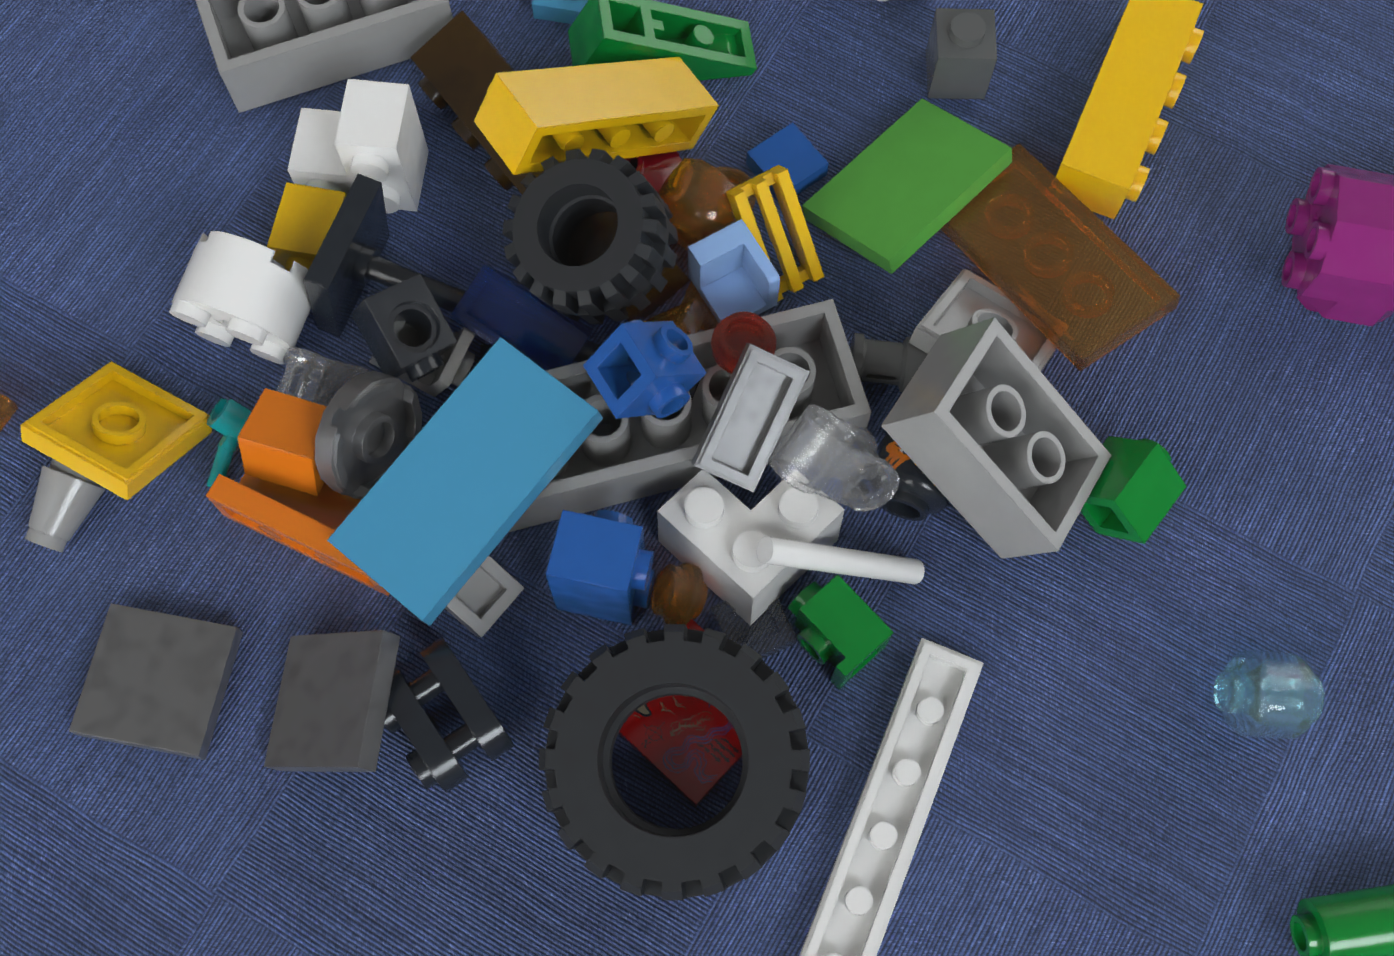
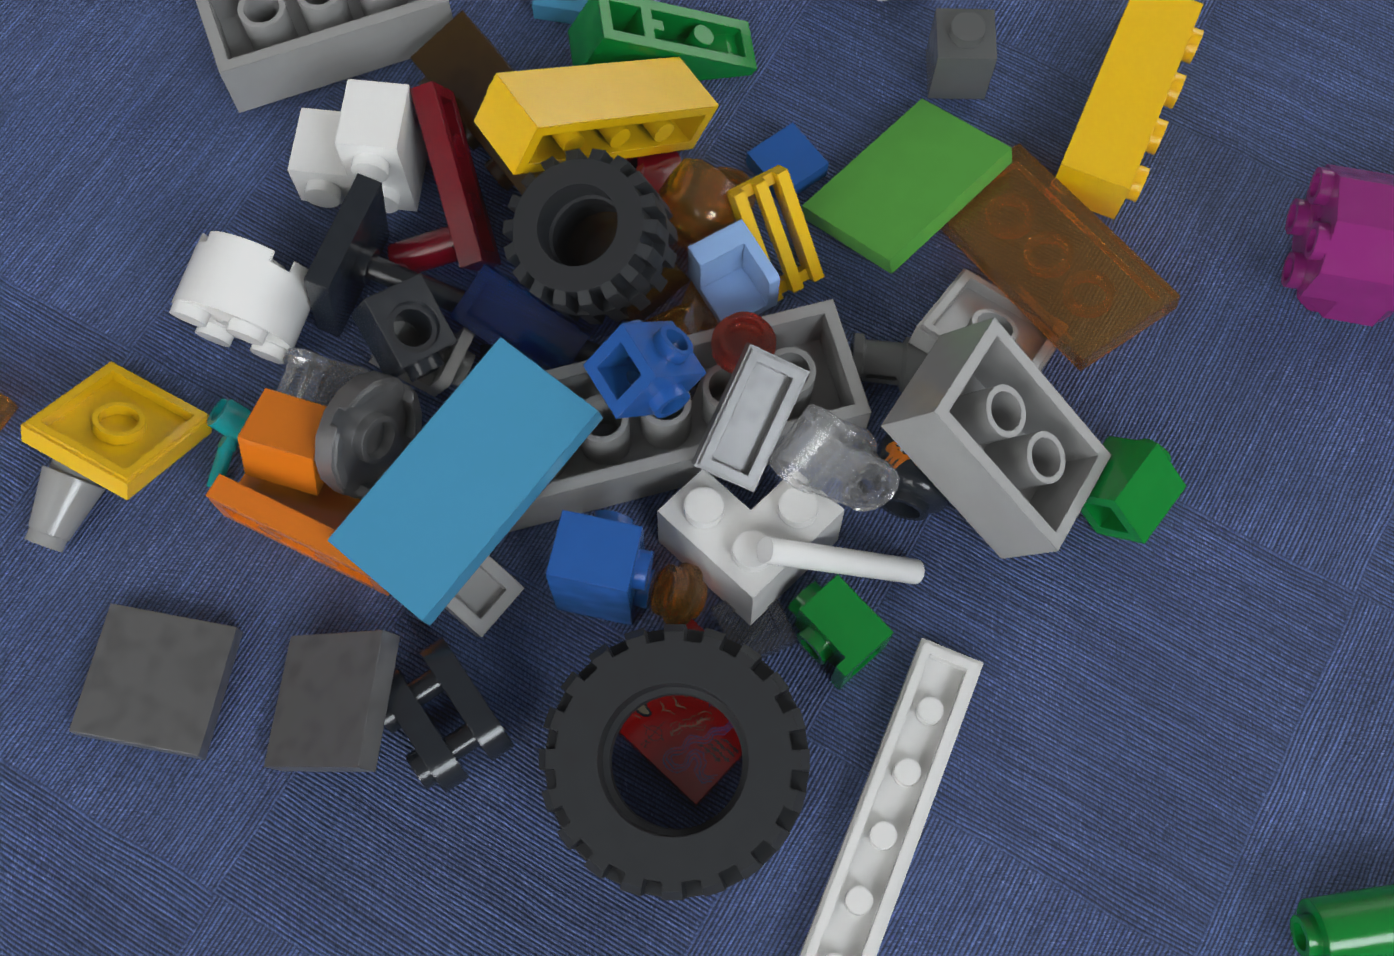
yellow brick [267,182,347,271] -> none
clear light blue head [1213,650,1324,739] -> none
none -> dark red piece [388,81,502,273]

